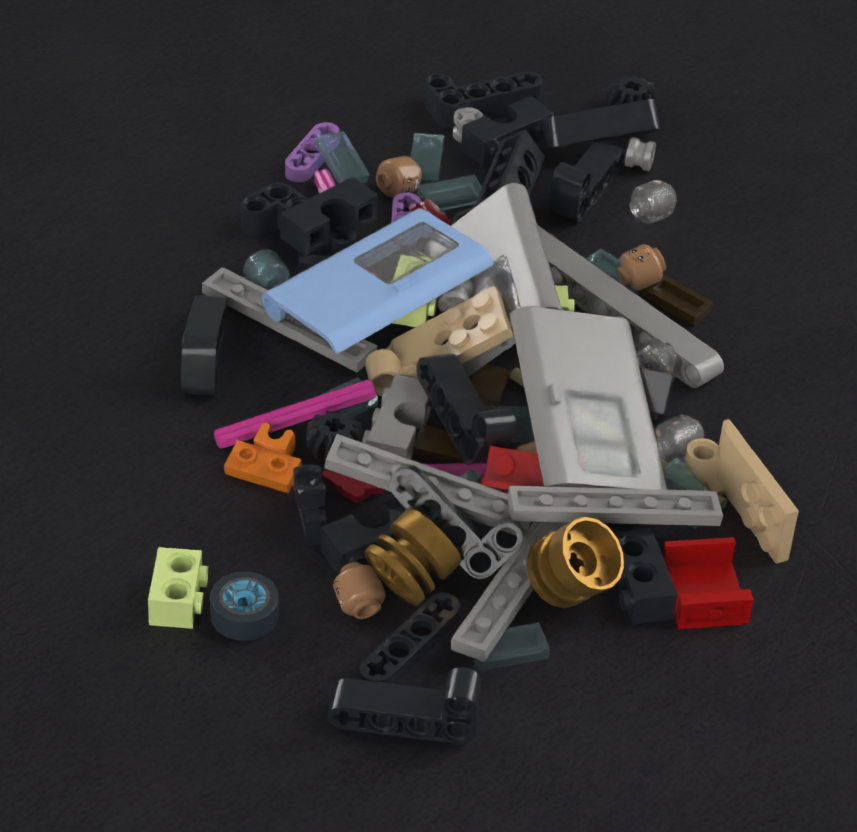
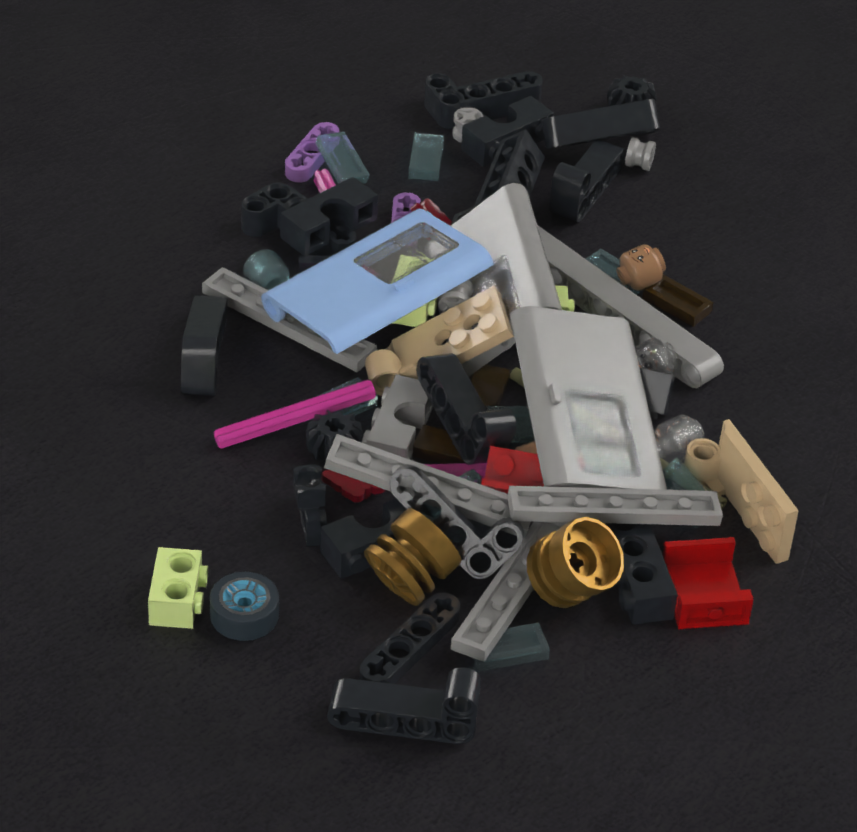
orange plate [224,423,302,493] -> none
medium nougat head [333,562,386,619] -> none
medium nougat head [376,156,422,198] -> none
clear light blue tile [417,175,482,211] -> none
clear head [630,180,677,224] -> none

